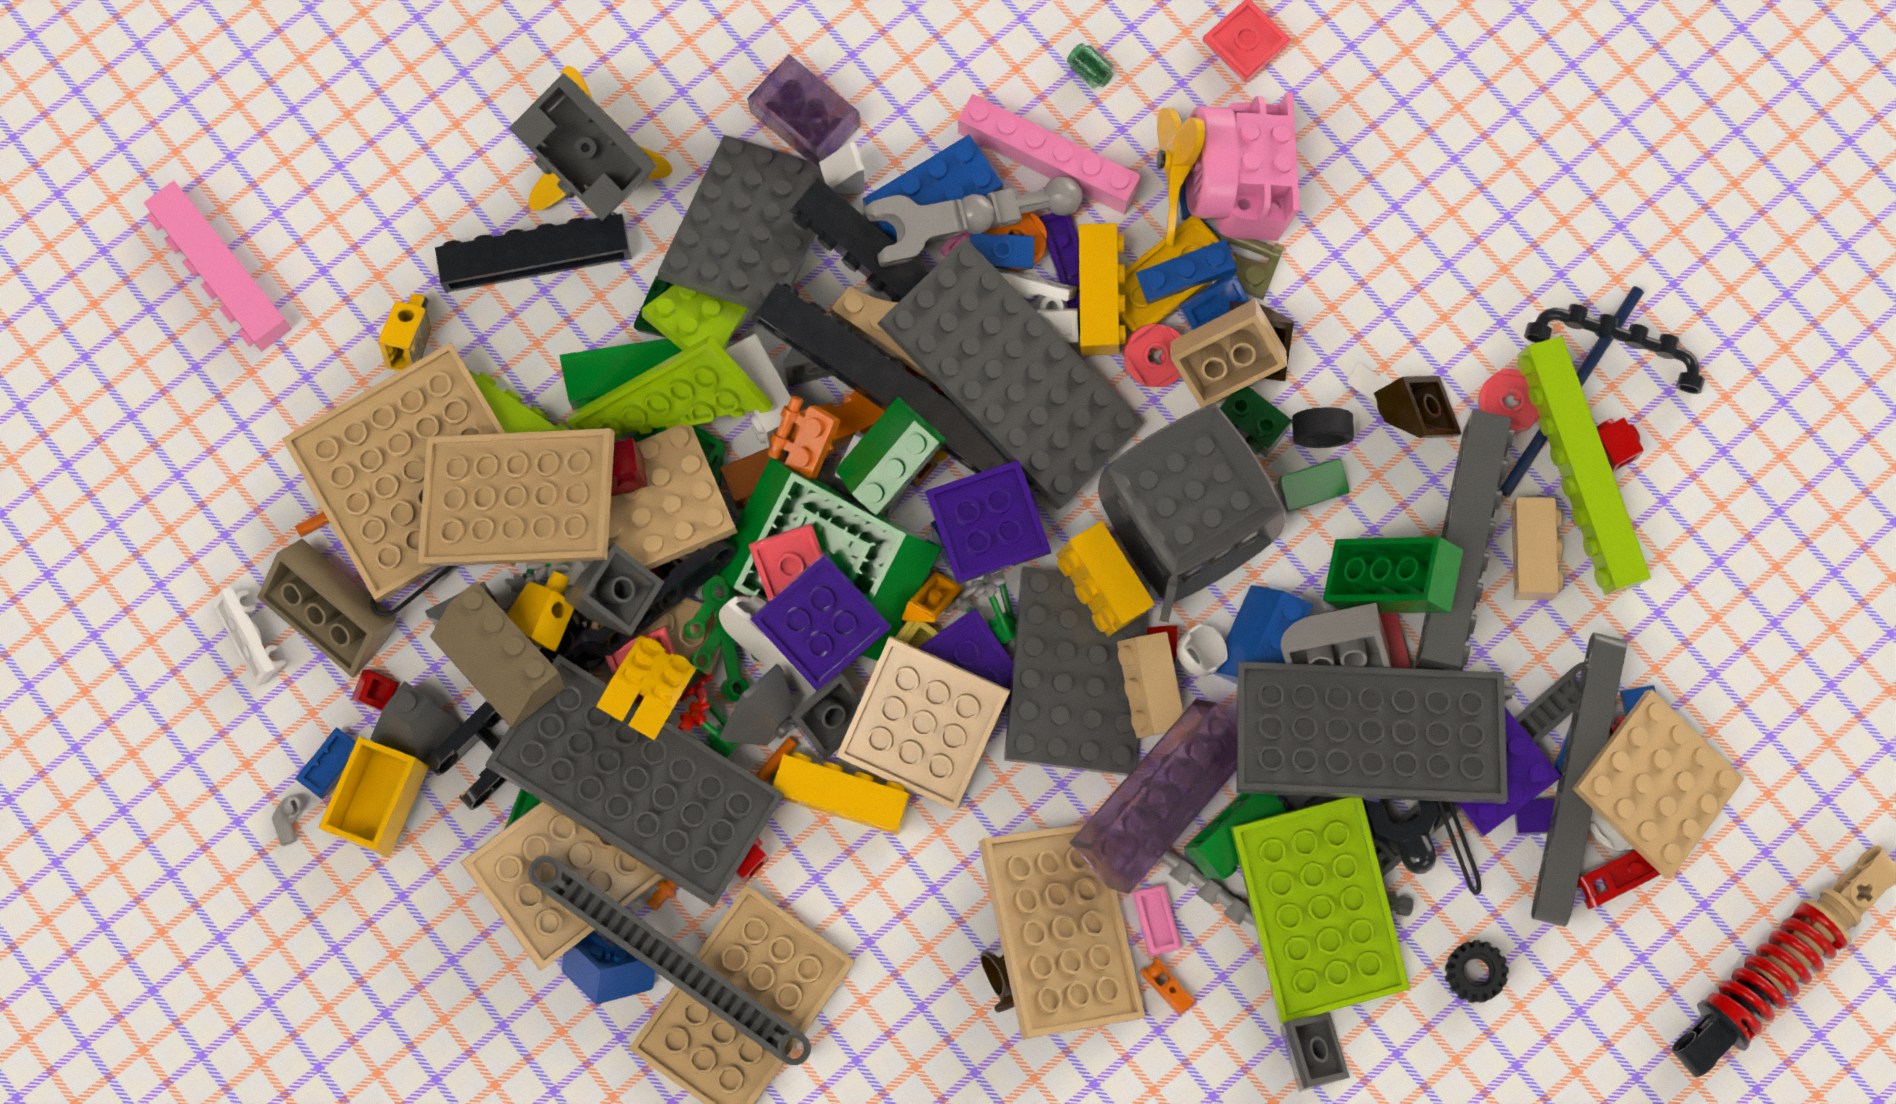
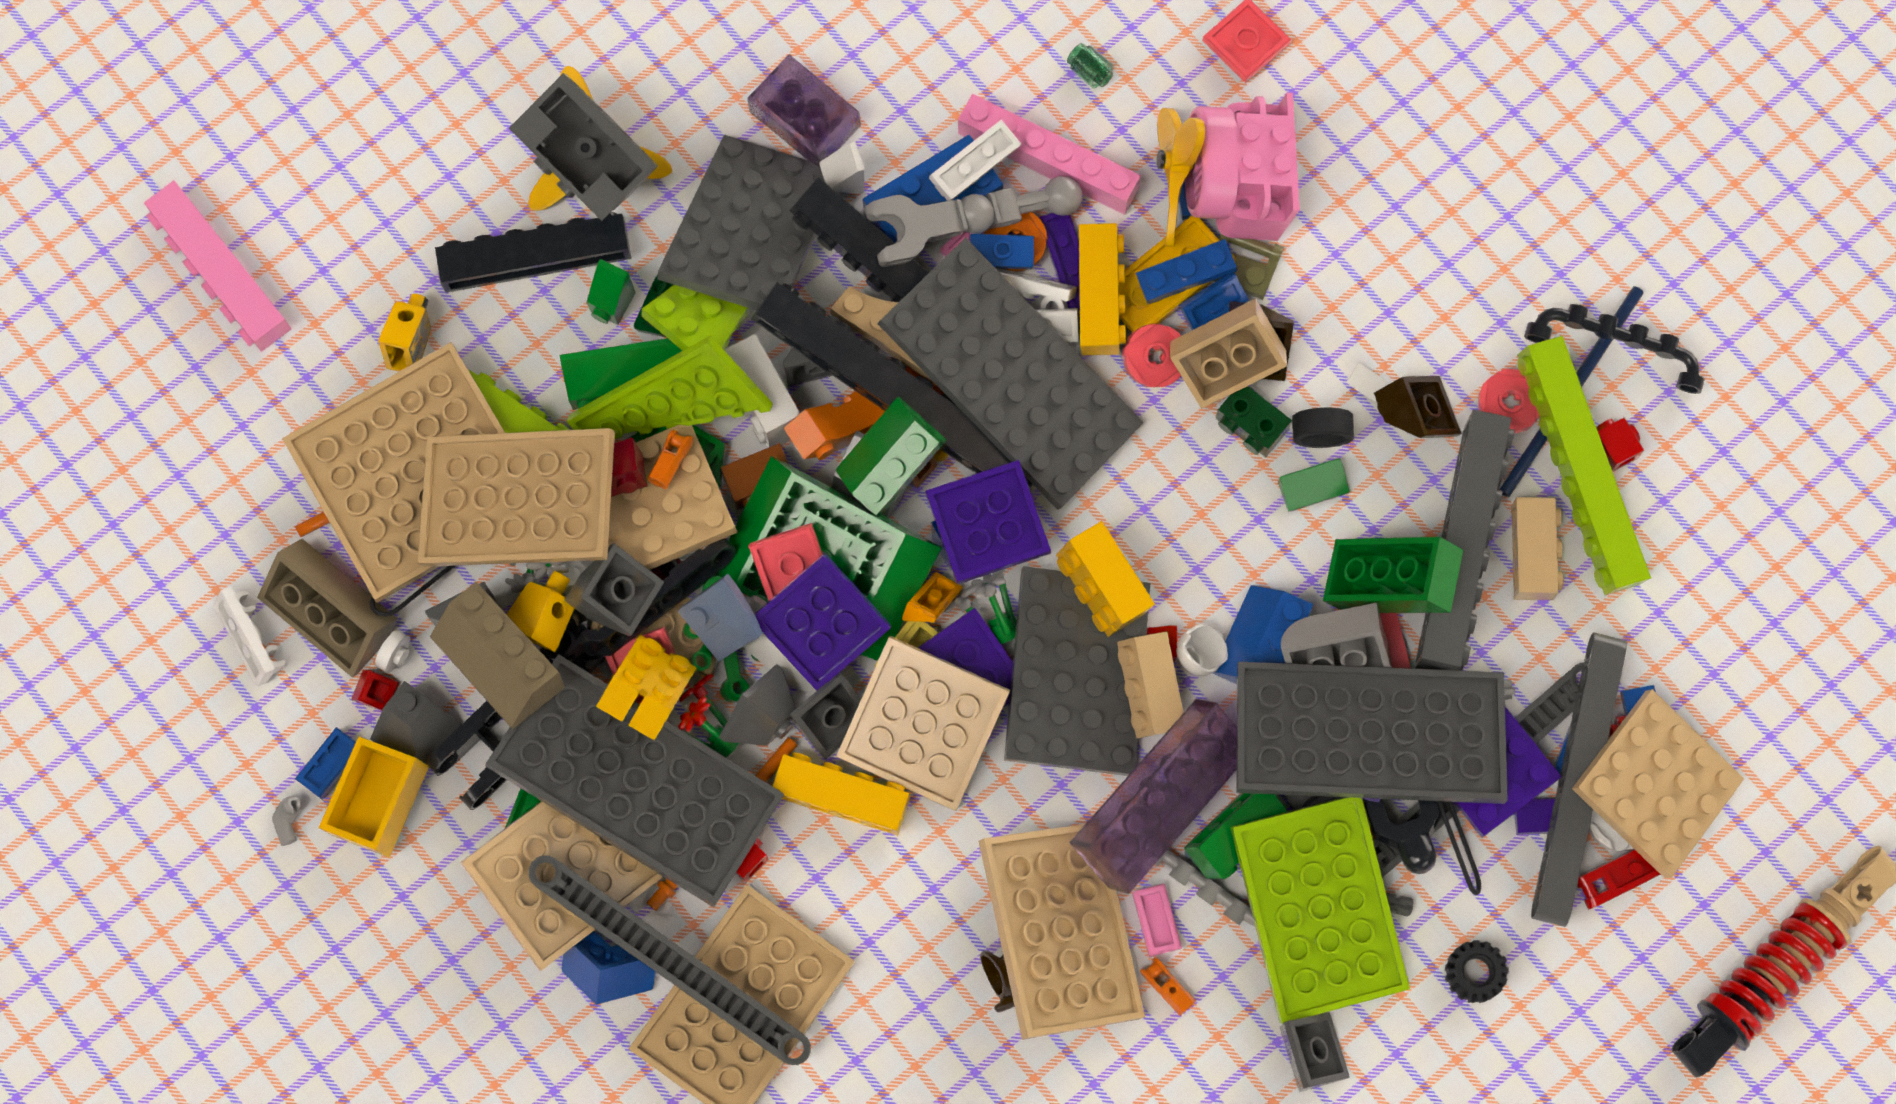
orange plate [768,395,841,479] -> none
dark grey piece [1098,404,1285,623] -> none
none -> white wheel [375,630,410,673]
none -> green slope [586,259,636,325]
none -> orange bar [647,429,693,490]
none -> sand blue plate [678,574,762,662]
none -> white plate [929,120,1021,201]

